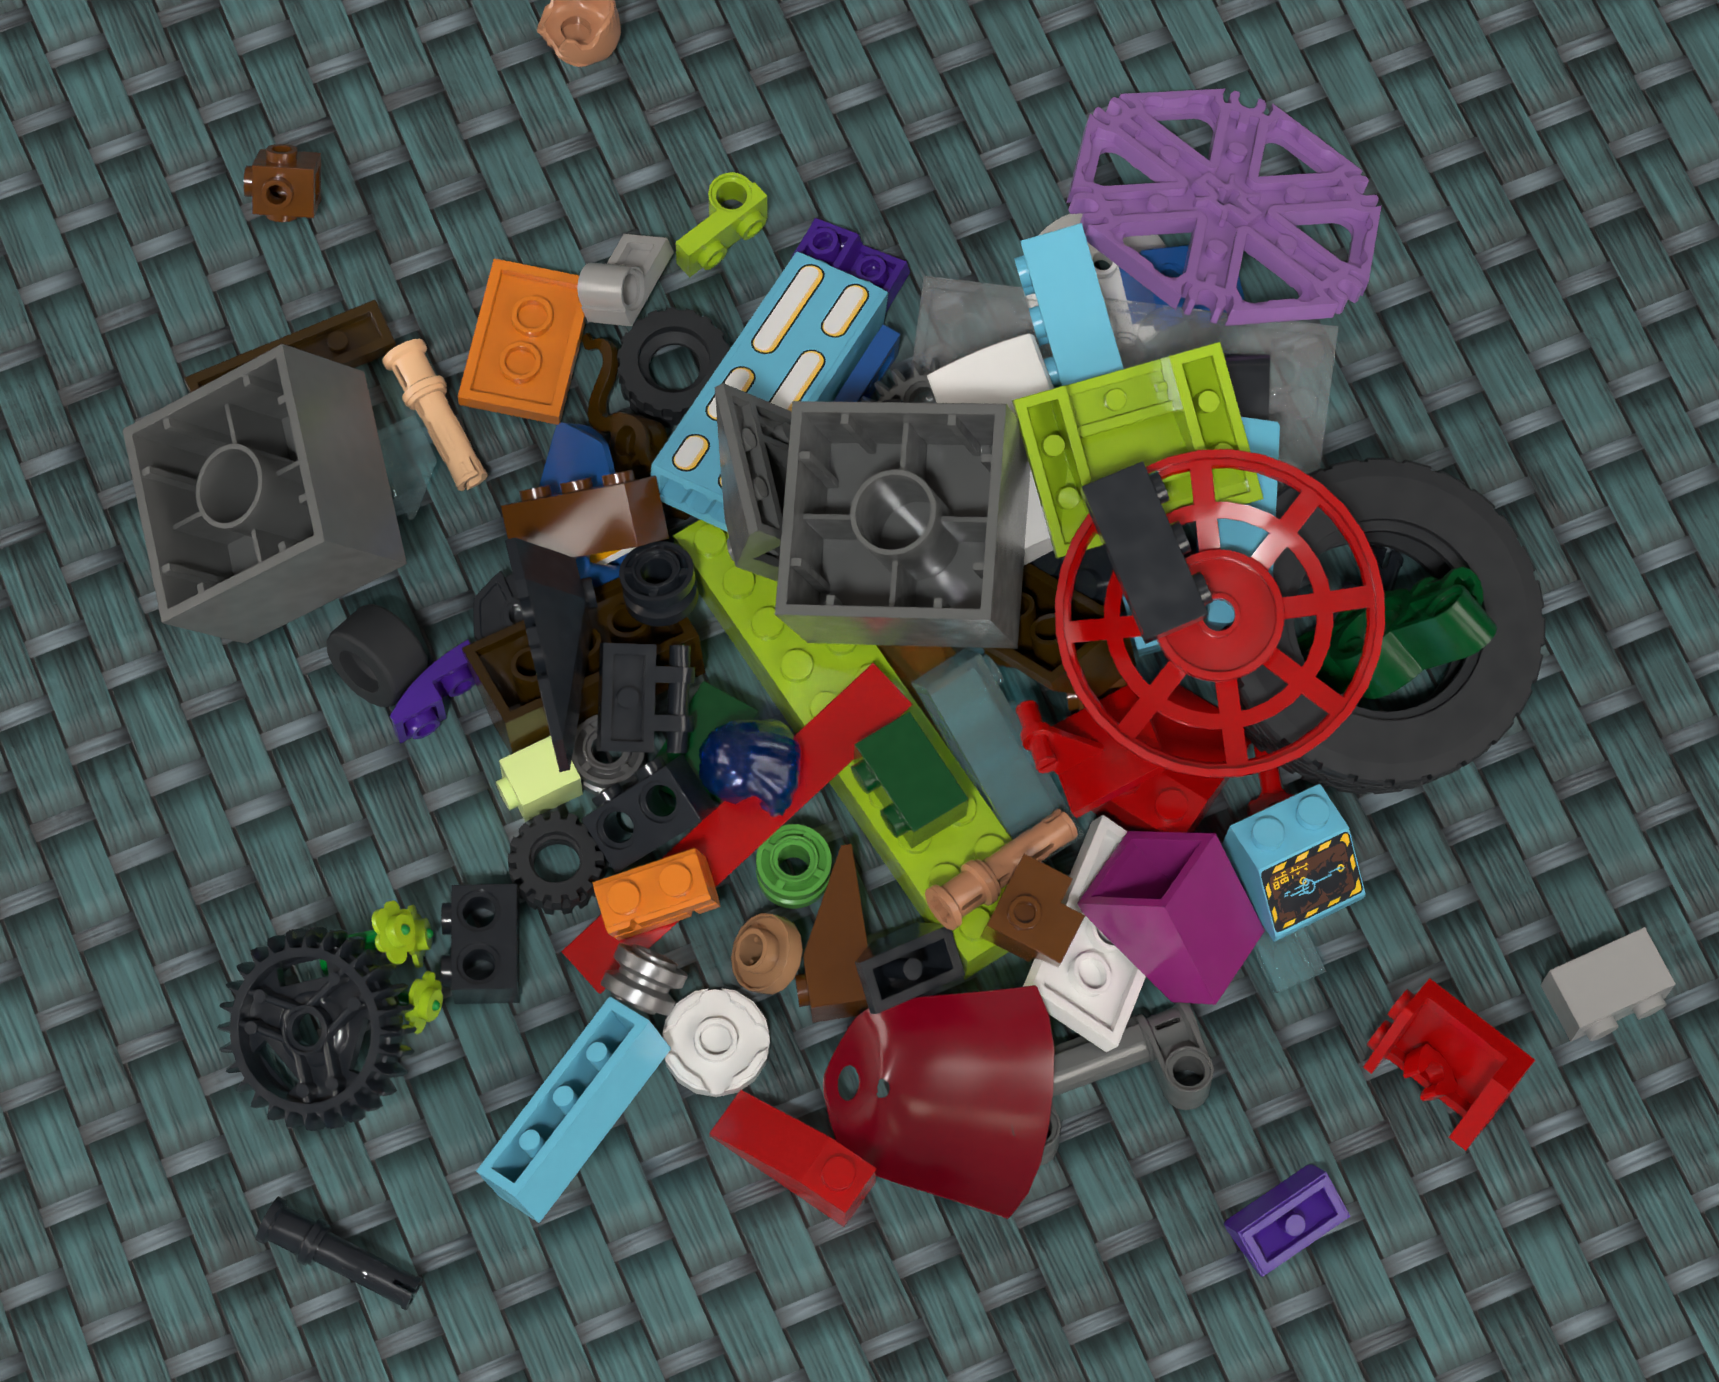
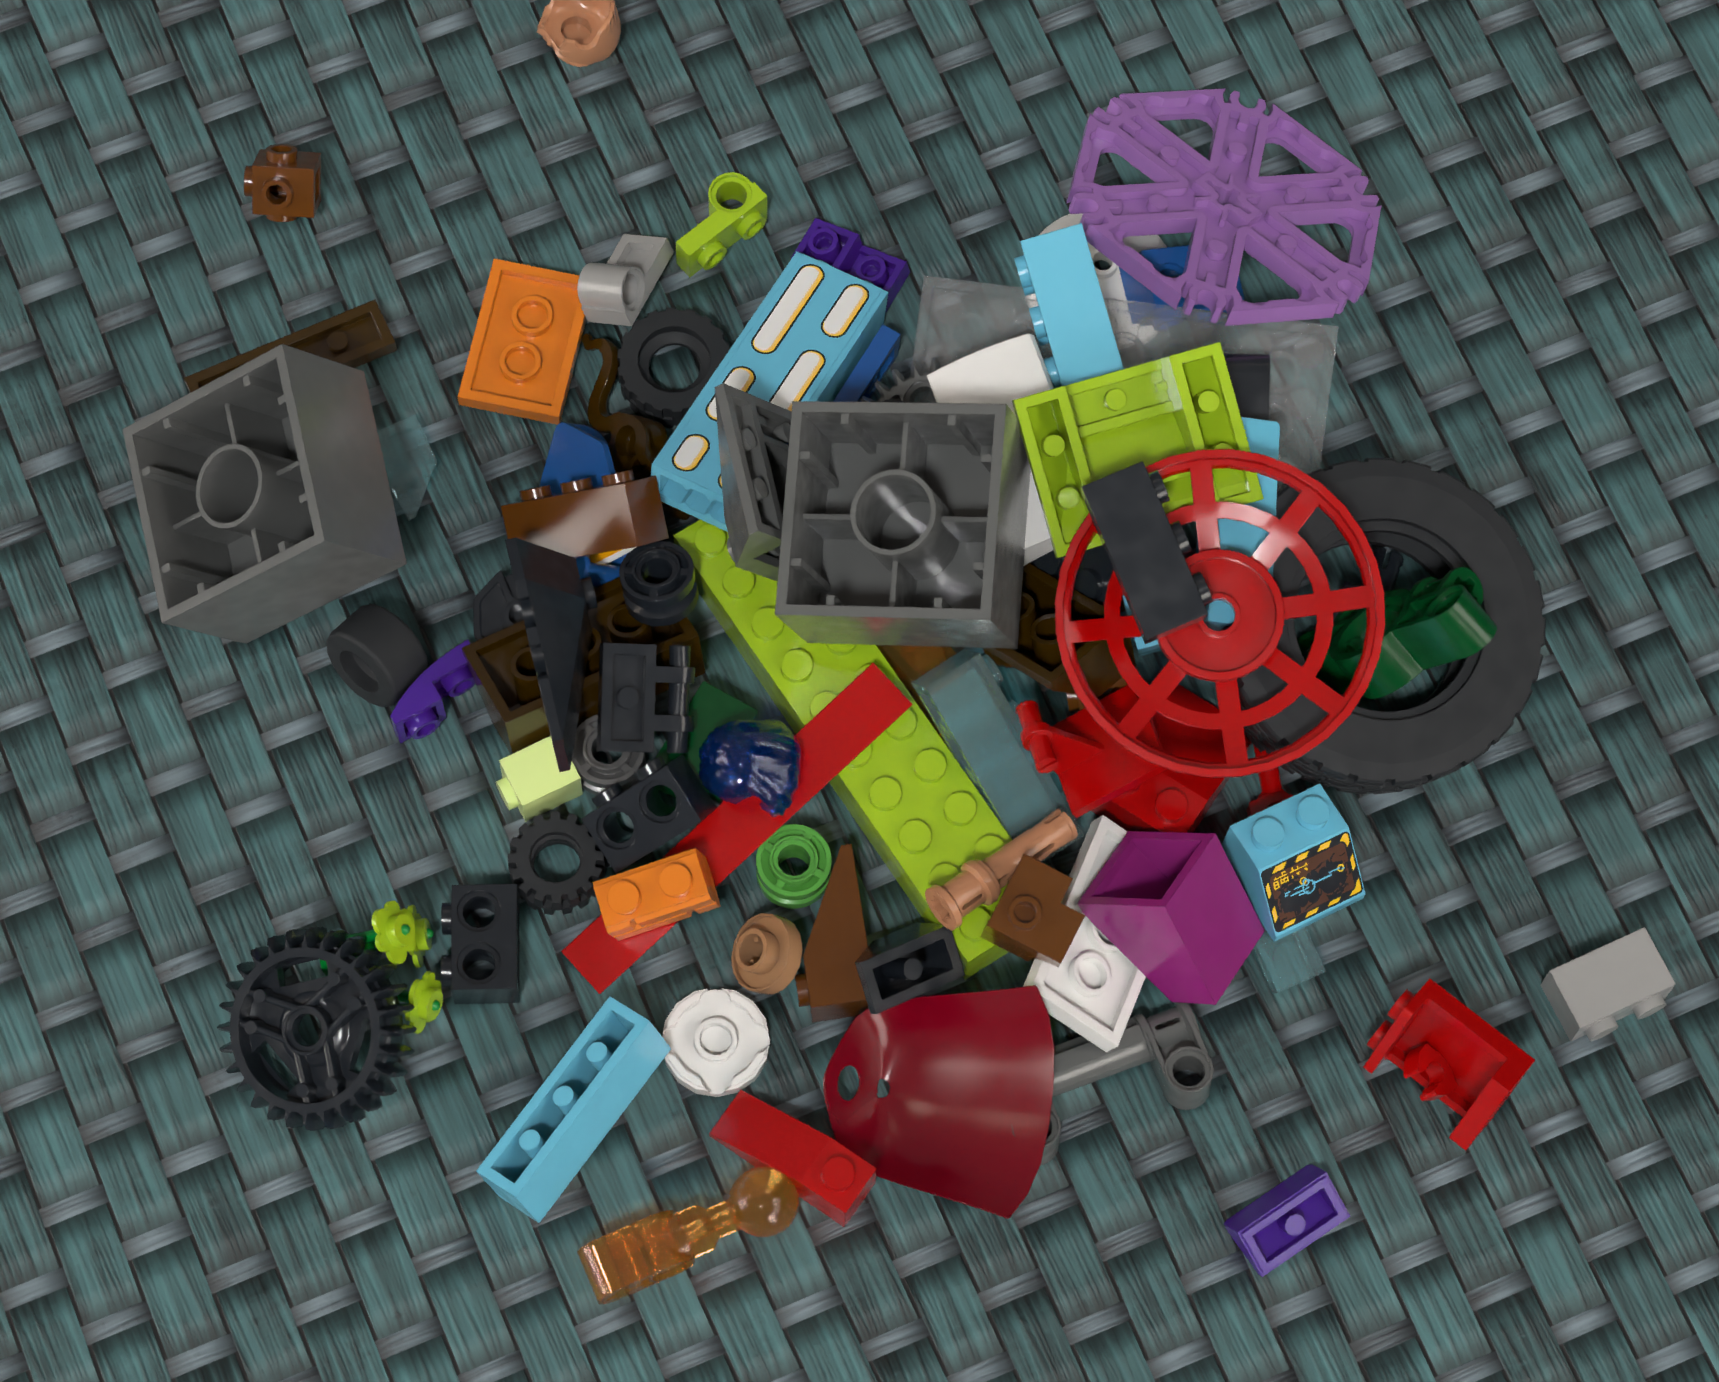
black pin [255,1196,423,1310] -> none
light nougat pin [382,339,488,491] -> none
flat silver wheel [600,943,688,1016] -> none
dark green brick [851,711,969,848] -> none
none -> clear orange beam [577,1166,799,1304]

